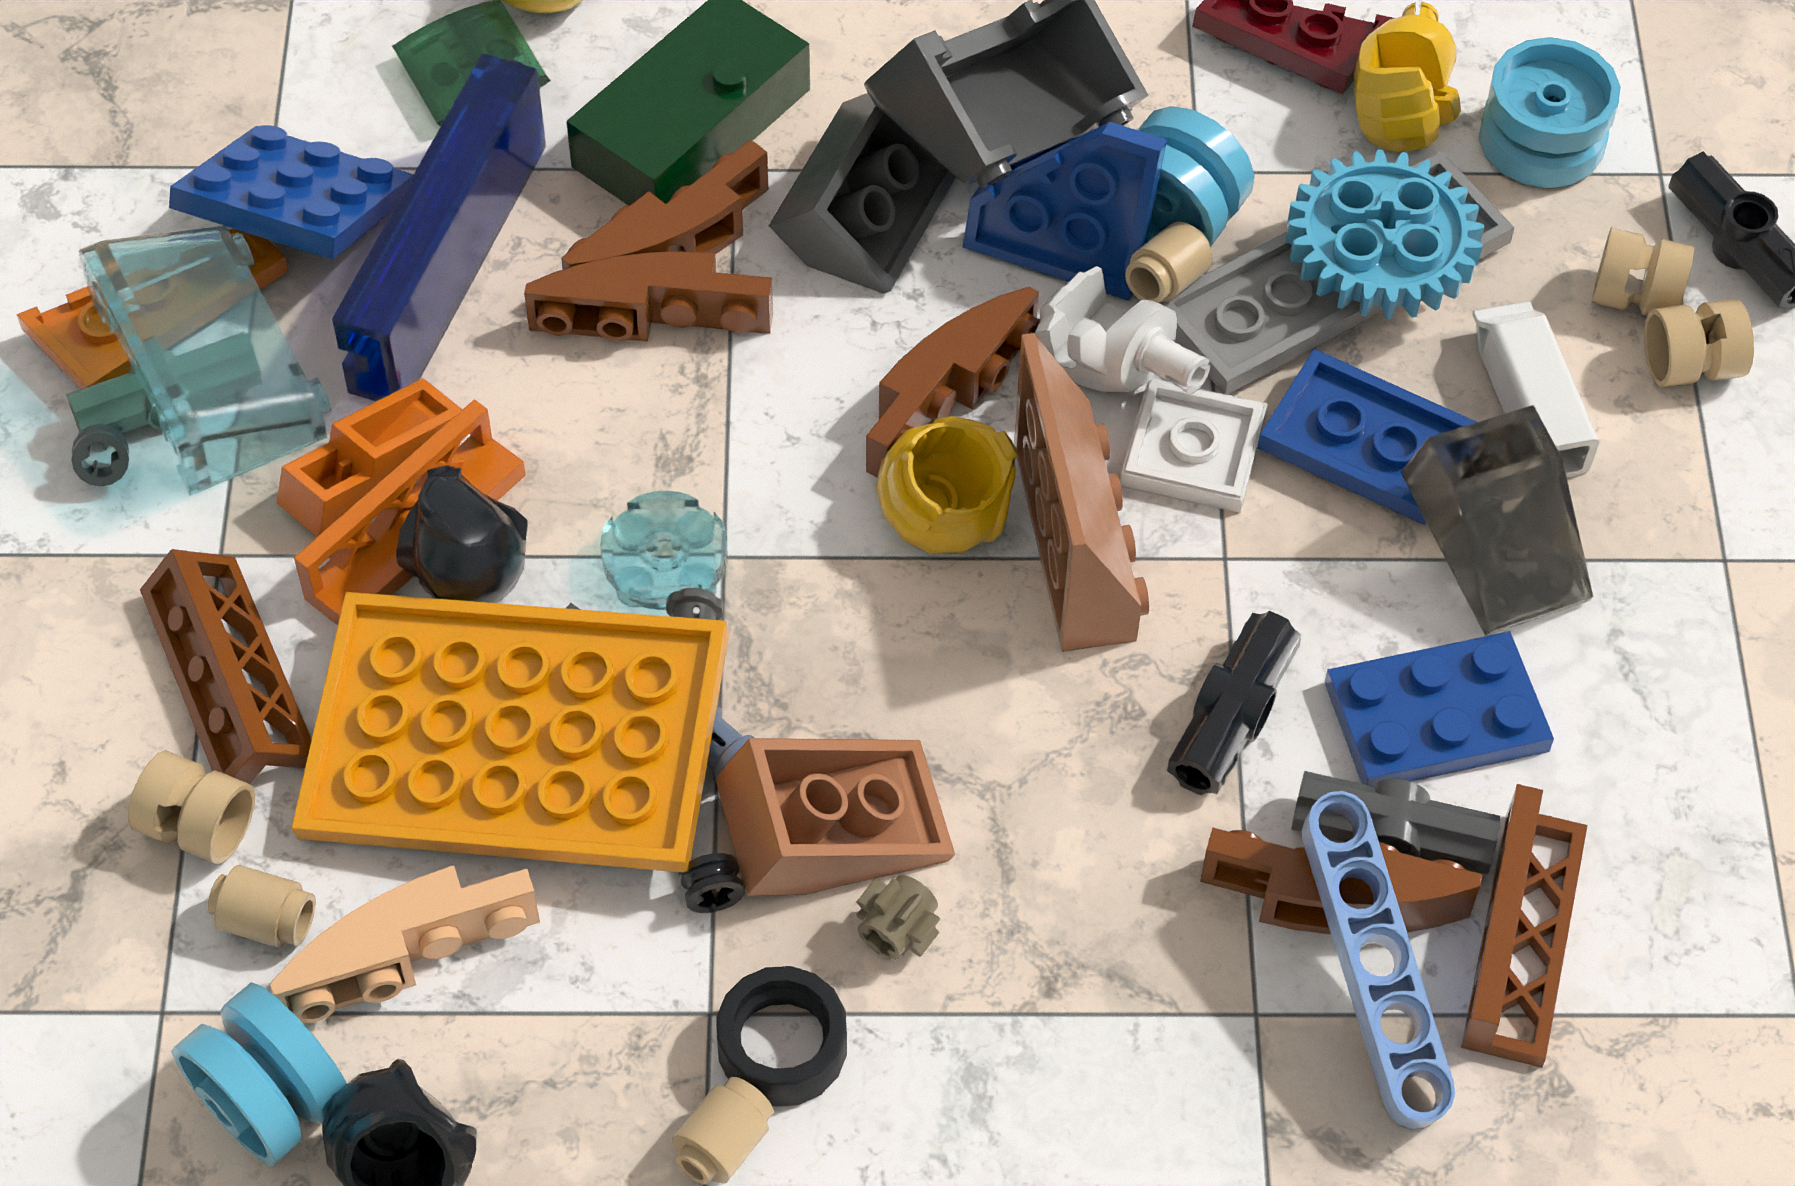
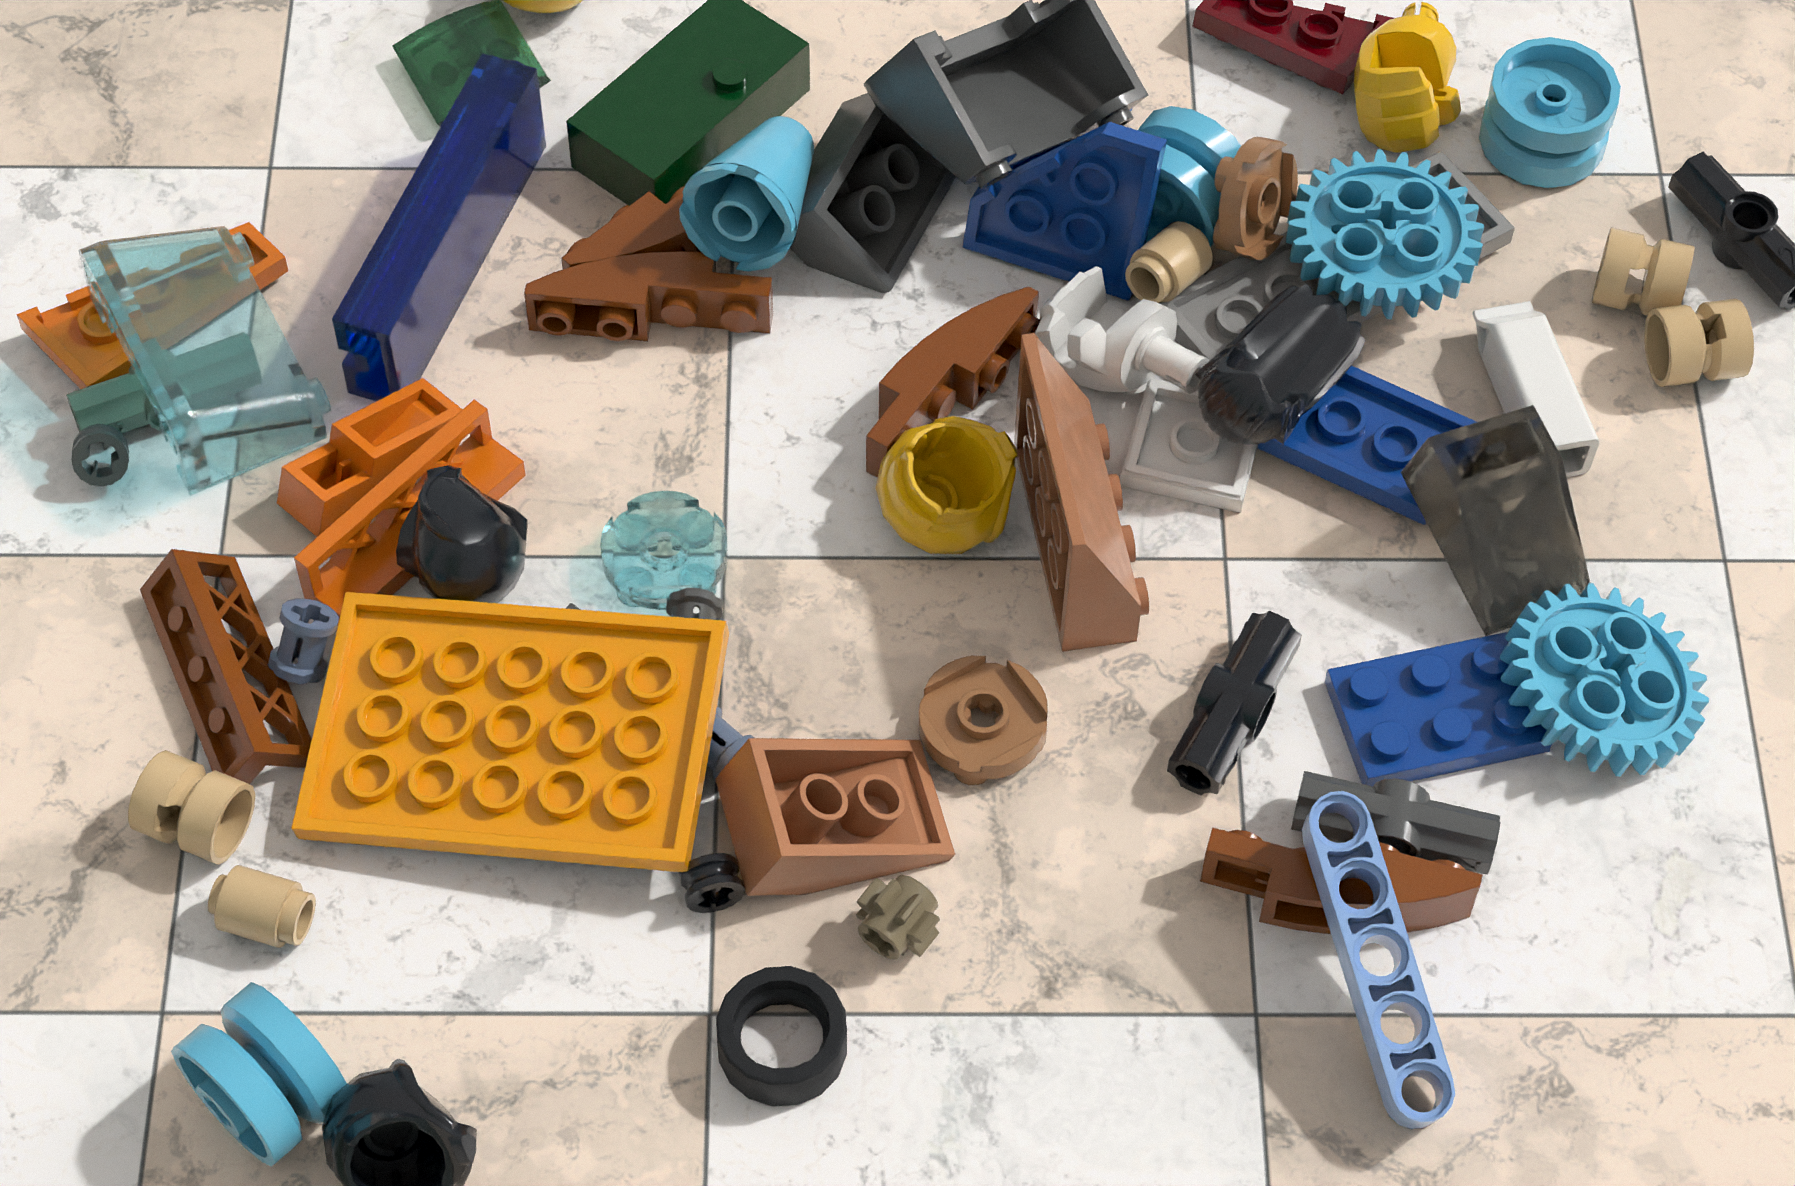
blue plate [169,125,414,260] -> none
light nougat slope [270,865,540,1023] -> none
tan brick [672,1077,774,1185] -> none
dark orange fence [1461,784,1588,1068] -> none
none -> sand blue bush [268,598,339,684]
none -> medium azure cone [679,116,814,272]
none -> medium nougat plate [919,655,1048,785]
none -> black hair [1195,284,1366,444]
none -> medium nougat plate [1213,137,1298,260]
none -> medium azure gear [1500,583,1709,777]

